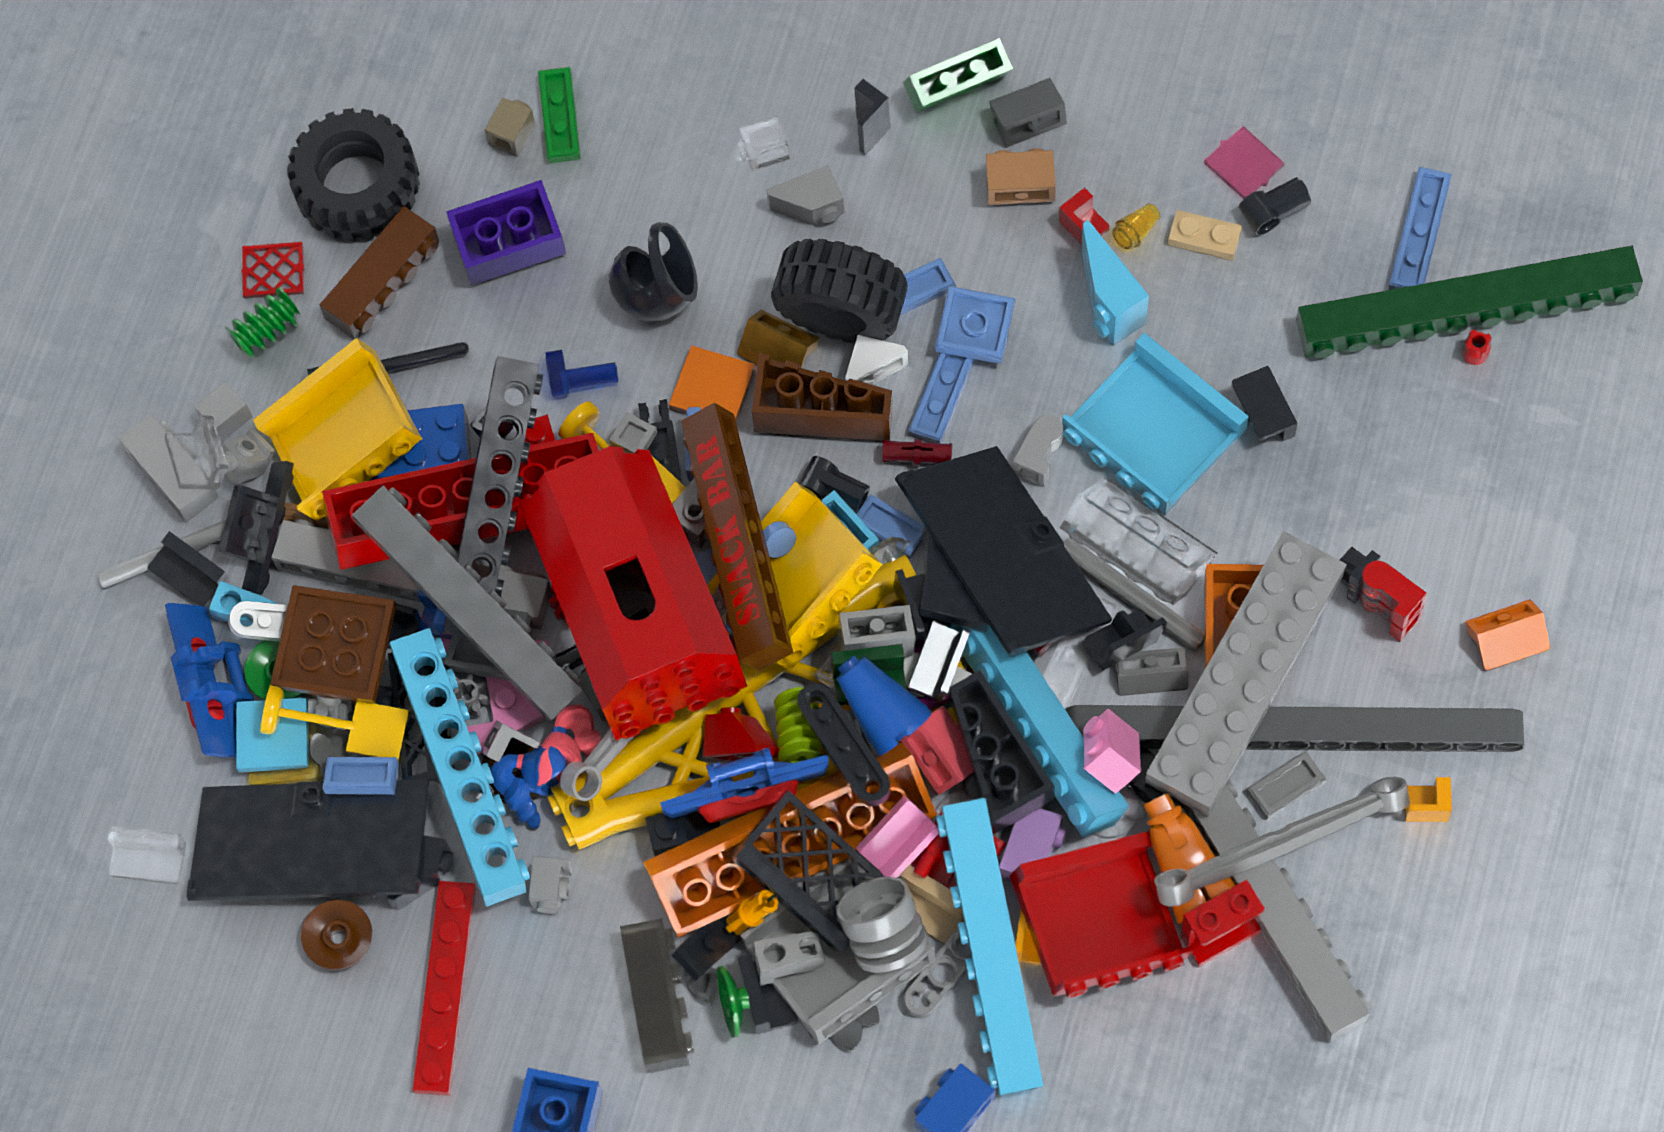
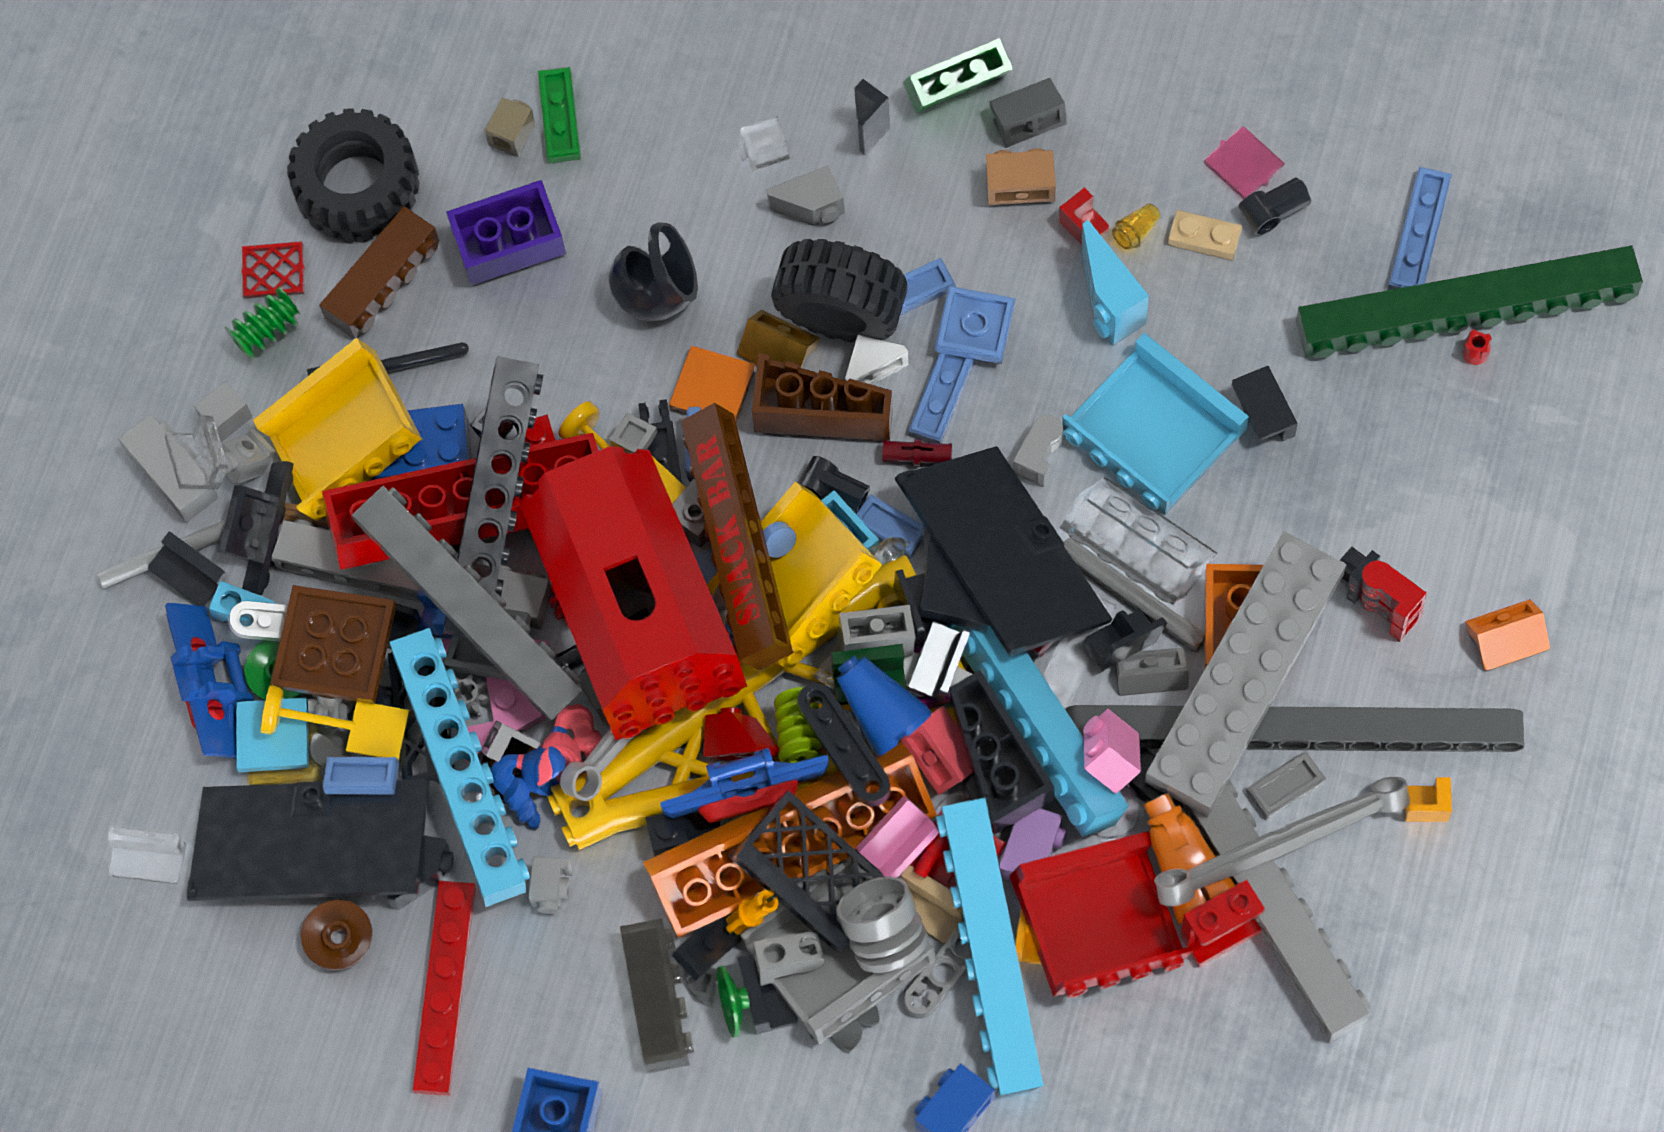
clear blue piece [545,349,619,398] -> none

